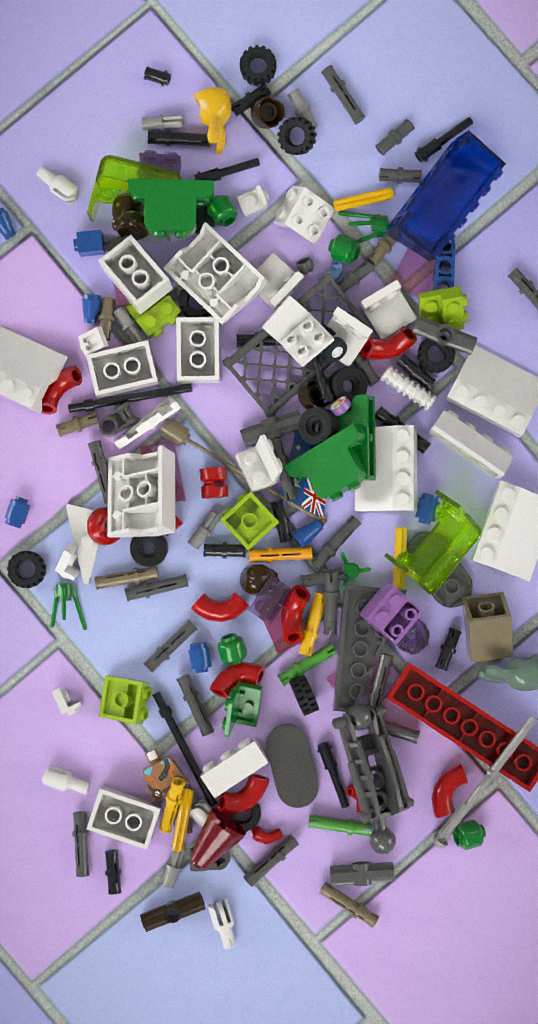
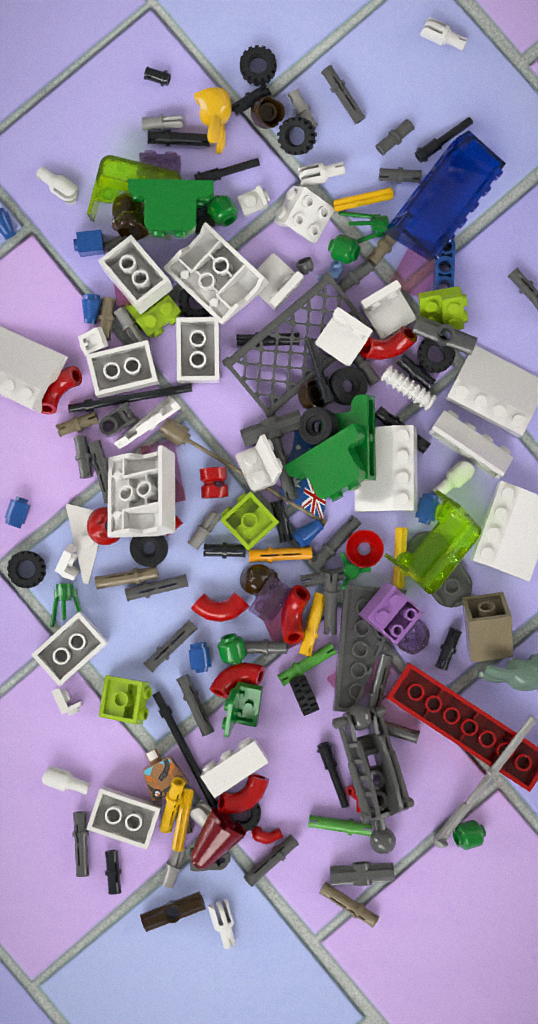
white tile [262,295,320,343] -> none
dark grey tile [266,724,319,808] -> none
white plate [280,316,347,367] -> none
medium lavender tile [330,396,351,416] -> none
red cylinder [431,763,468,818] -> none
none -> white brick [31,611,109,686]
none -> dark grey pin [73,435,93,479]
none -> dark grey pin [245,639,288,656]
none -> white arm [297,161,345,187]
none -> red piece [345,529,384,568]
none -> white arm [420,17,468,51]
none -> arm [432,460,475,499]

